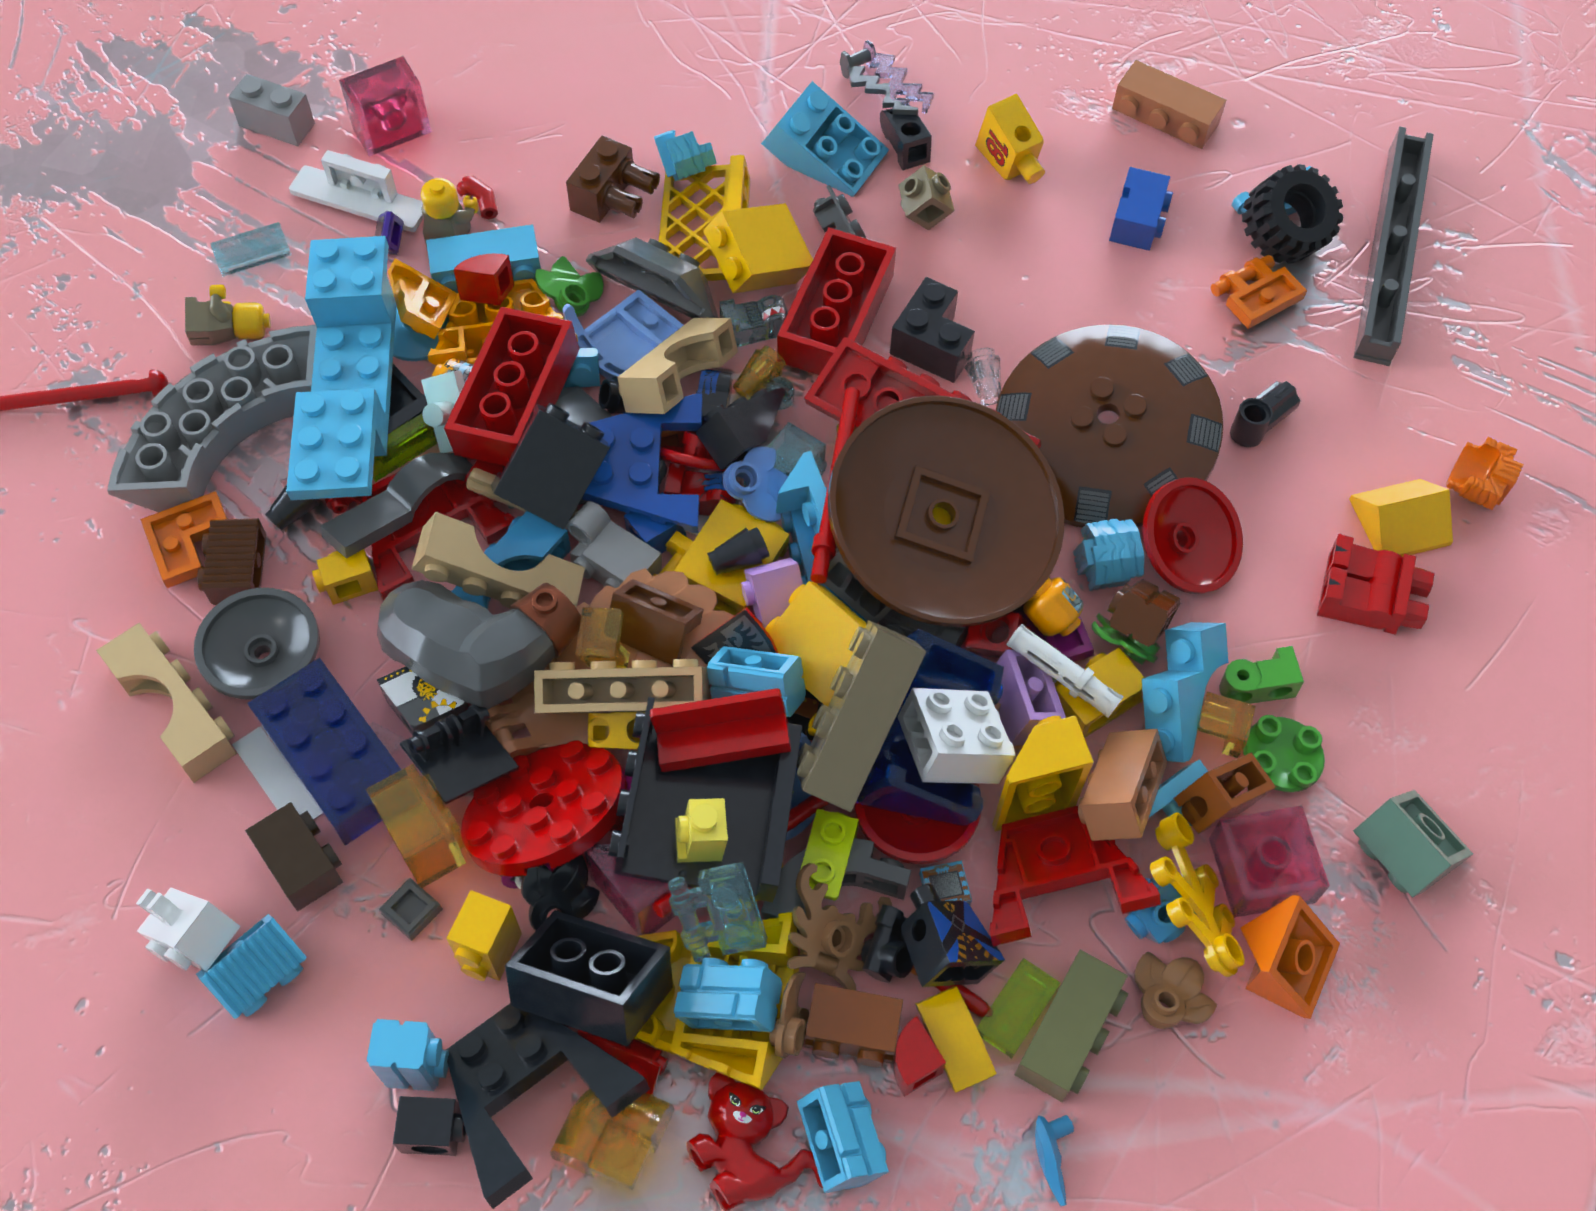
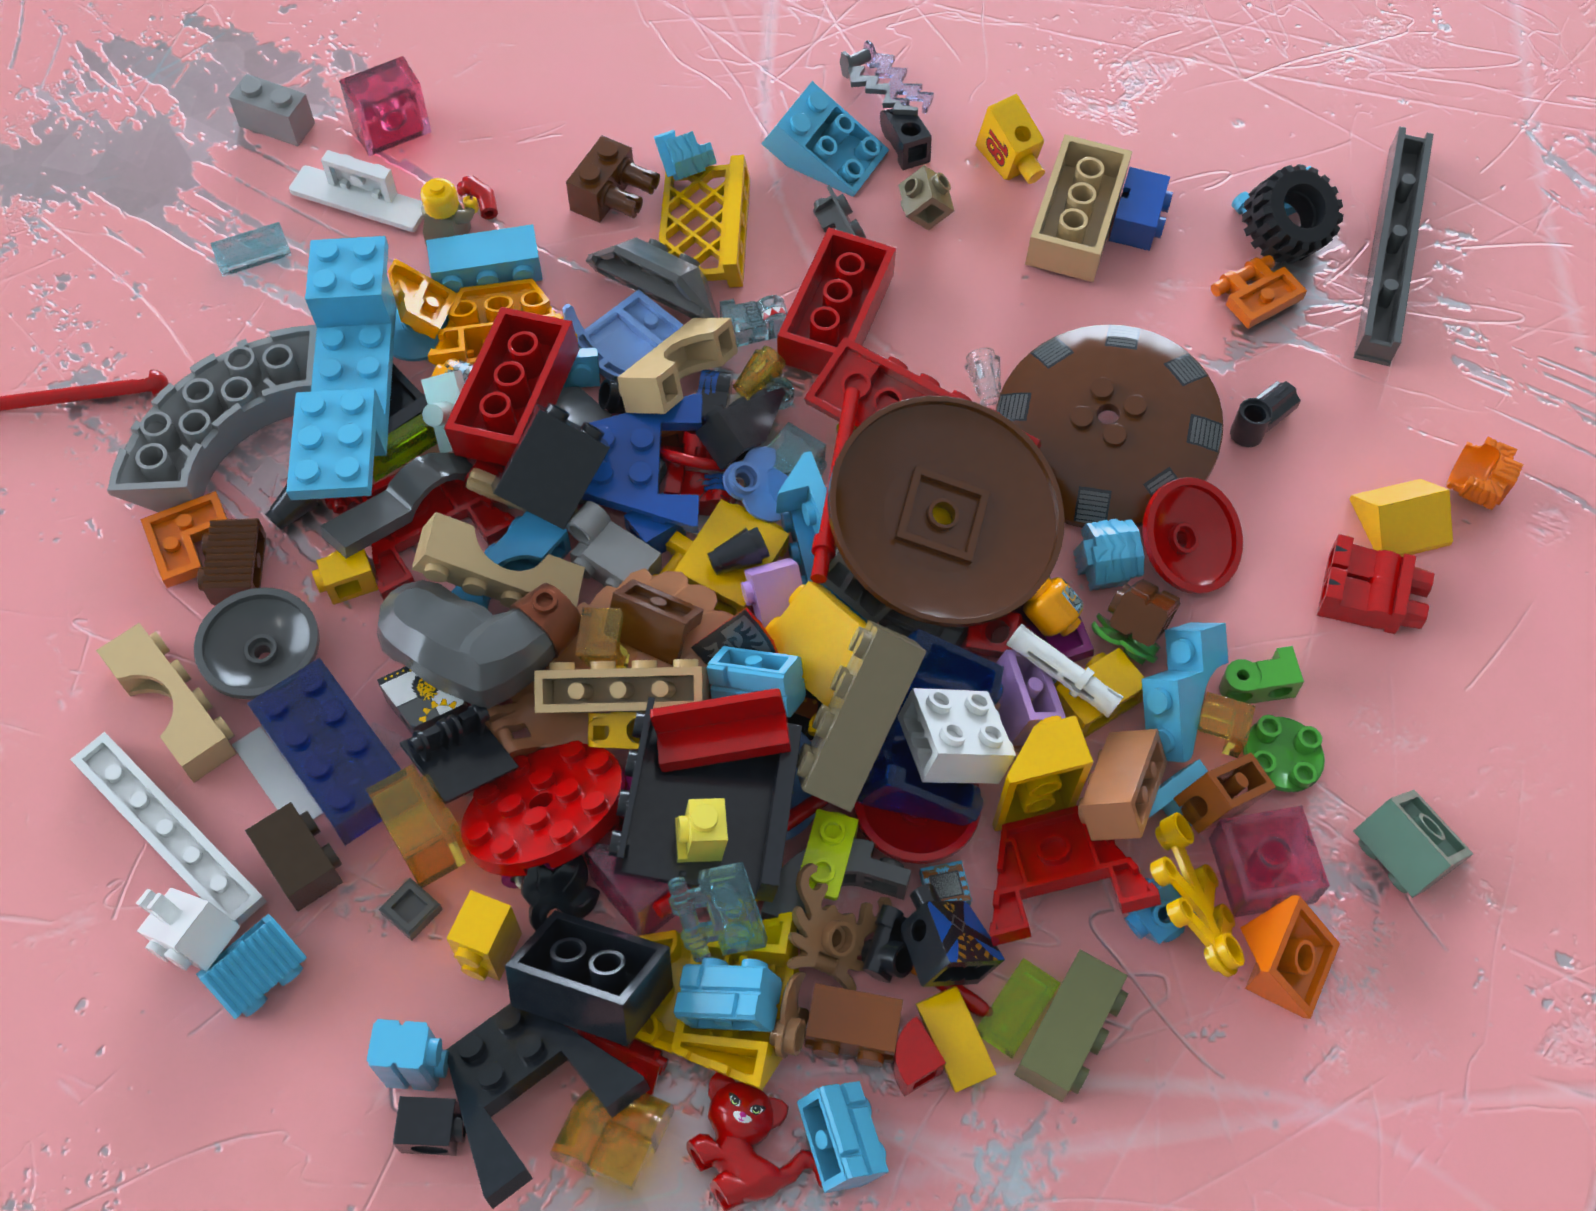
piece [185,285,271,345] -> none
dark purple slope [375,211,404,255] -> none
red brick [454,253,514,306] -> none
bright green plate [535,256,603,317] -> none
yellow brick [703,203,813,294] -> none
black brick [890,277,975,383] -> none
dark azure bar [1035,1115,1074,1206] -> none
nougat brick [1112,60,1227,149] -> none
medium nougat plate [1134,952,1217,1029] -> none
none -> white plate [70,732,267,925]
none -> tan brick [1025,134,1132,282]

